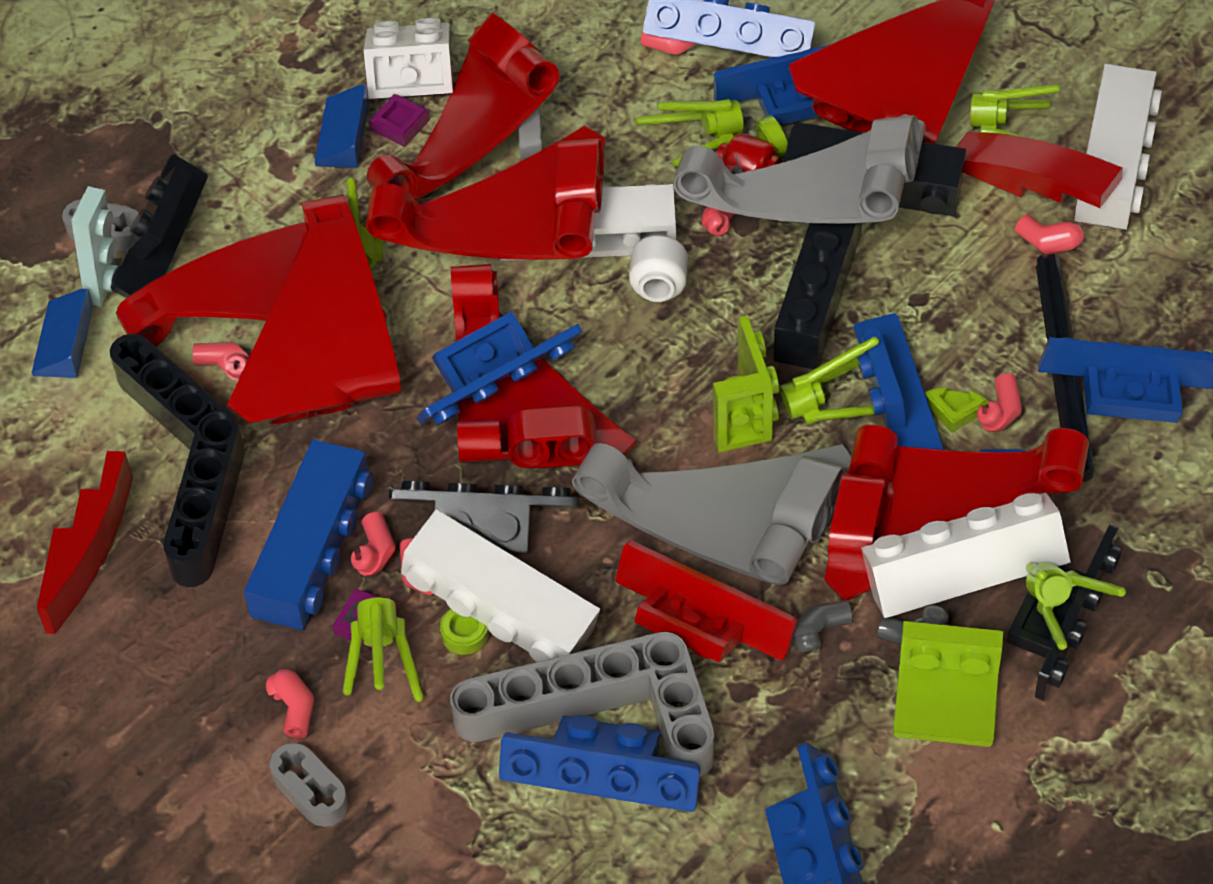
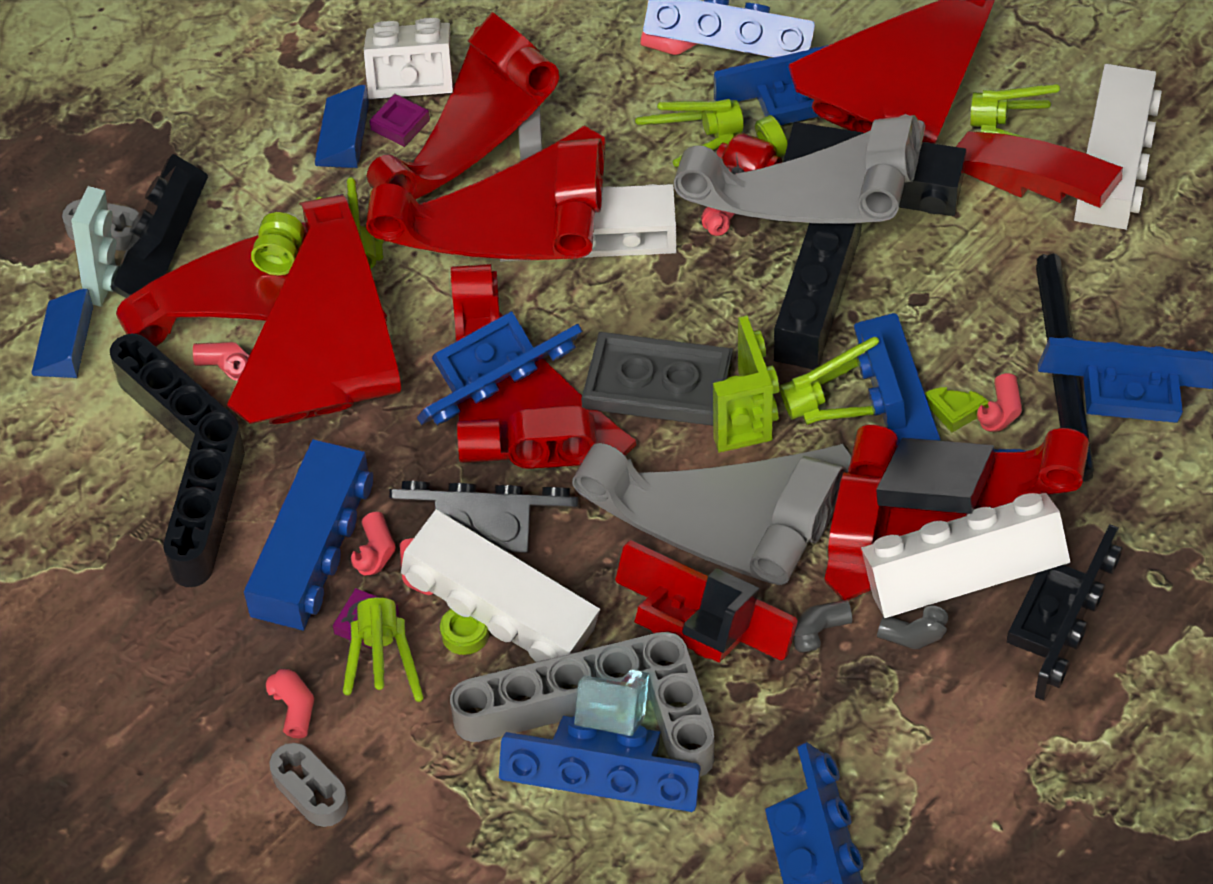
red slope [37,451,133,634] -> none
white head [629,235,688,302] -> none
lime bracket [893,621,1004,747] -> none
coral arm [1014,214,1084,255] -> none
lime plant [1026,562,1126,650] -> none
none -> lime wheel [251,212,305,276]
none -> clear light blue panel [574,670,649,736]
none -> dark grey tile [582,332,733,426]
none -> black panel [682,568,760,653]
none -> black tile [876,438,995,514]

